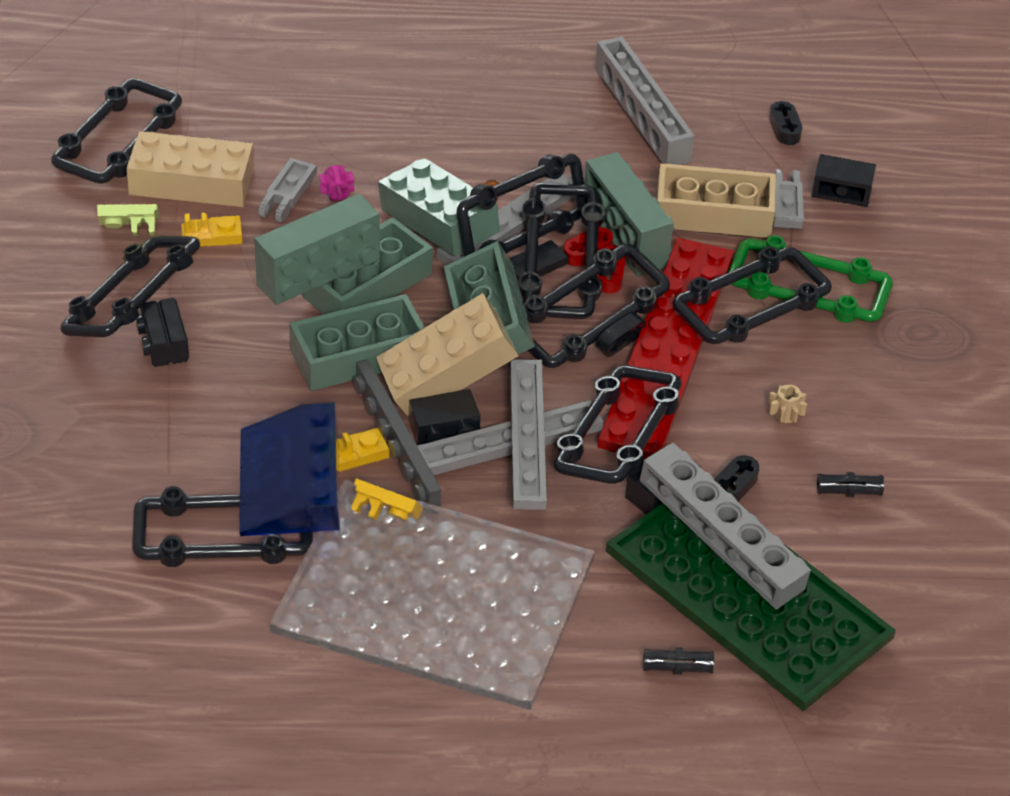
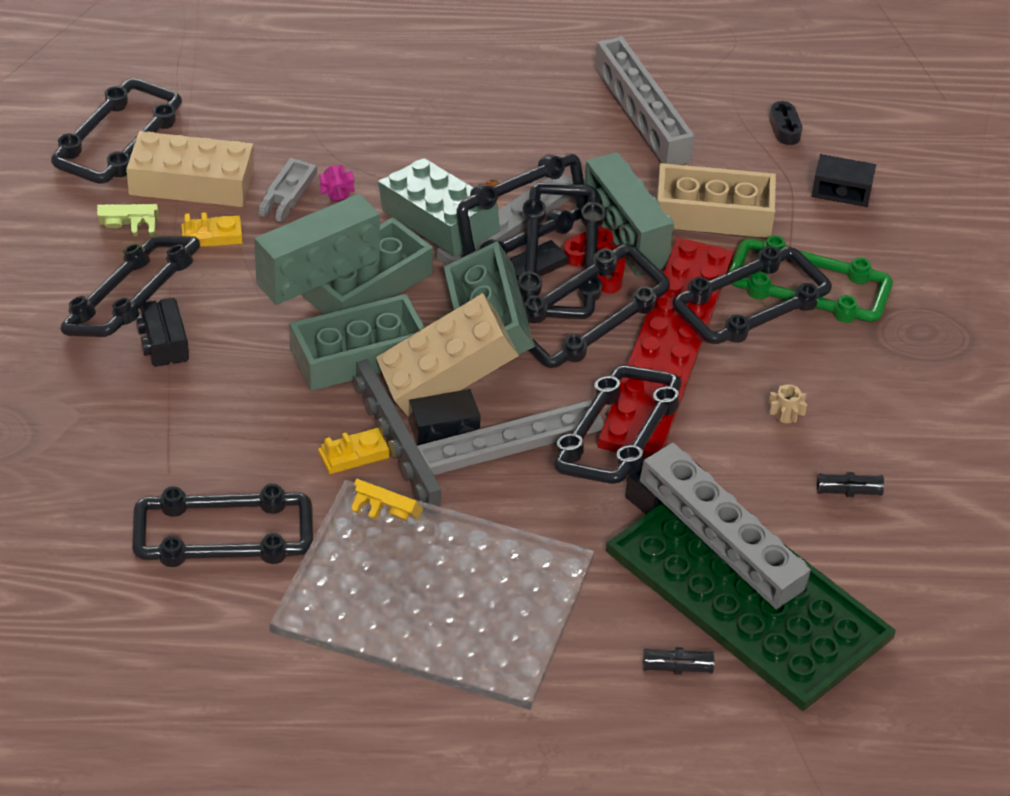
clear blue slope [239,402,340,537] -> none
light grey plate [510,359,547,510] -> none
black beam [596,312,647,357] -> none
black beam [715,455,759,502] -> none
light grey hinge [773,169,804,229] -> none

